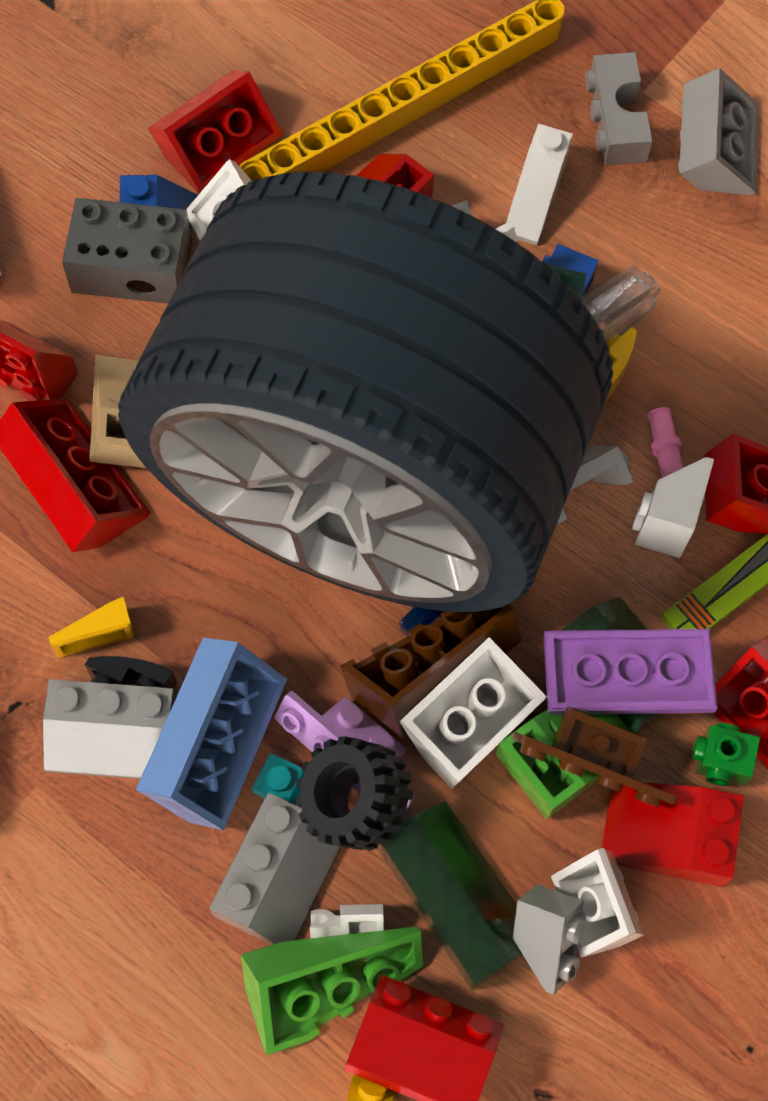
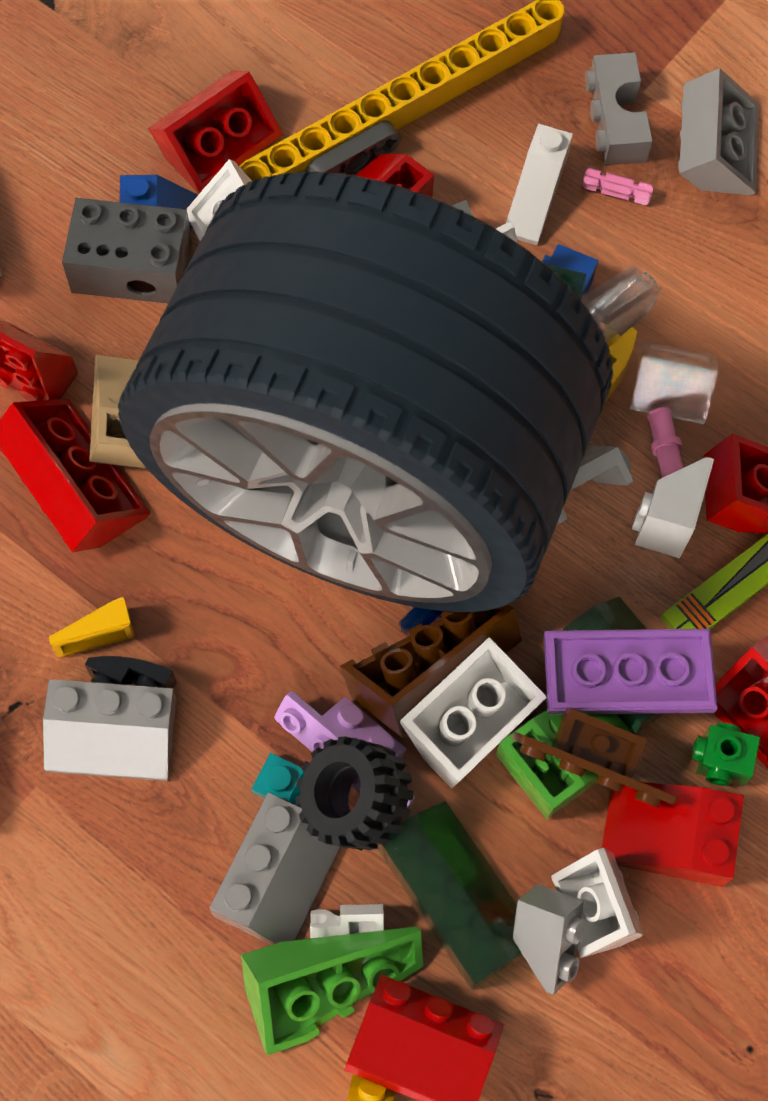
medium blue brick [136,638,287,831] -> none
none -> dark grey beam [305,121,401,175]
none -> bright pink axle [582,168,653,205]
none -> clear slope [630,340,719,424]

